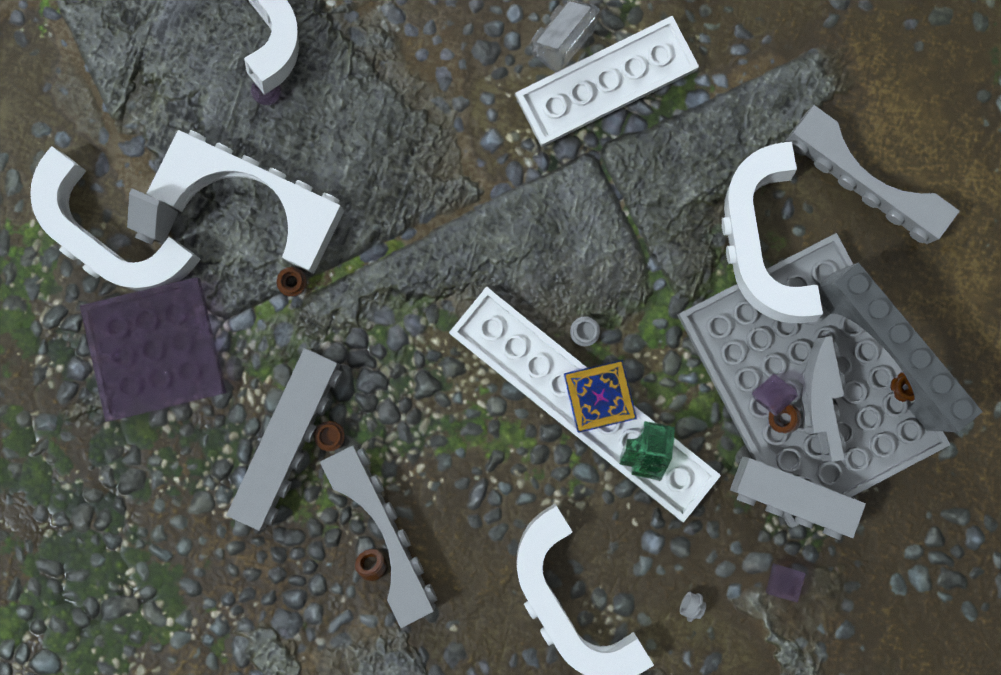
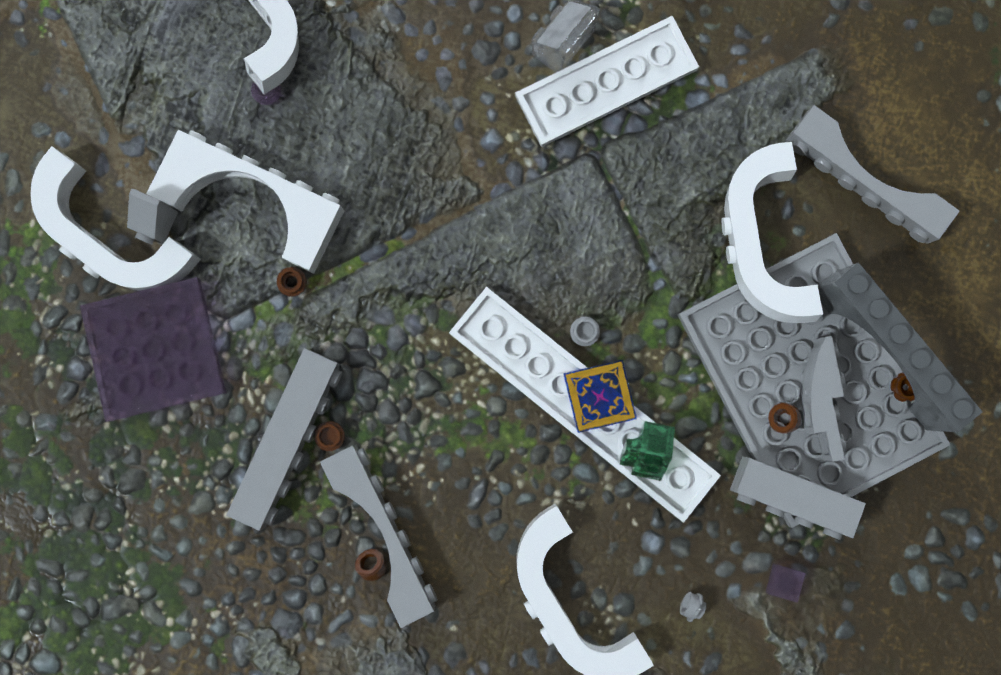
clear purple plate [752,374,798,416] -> none

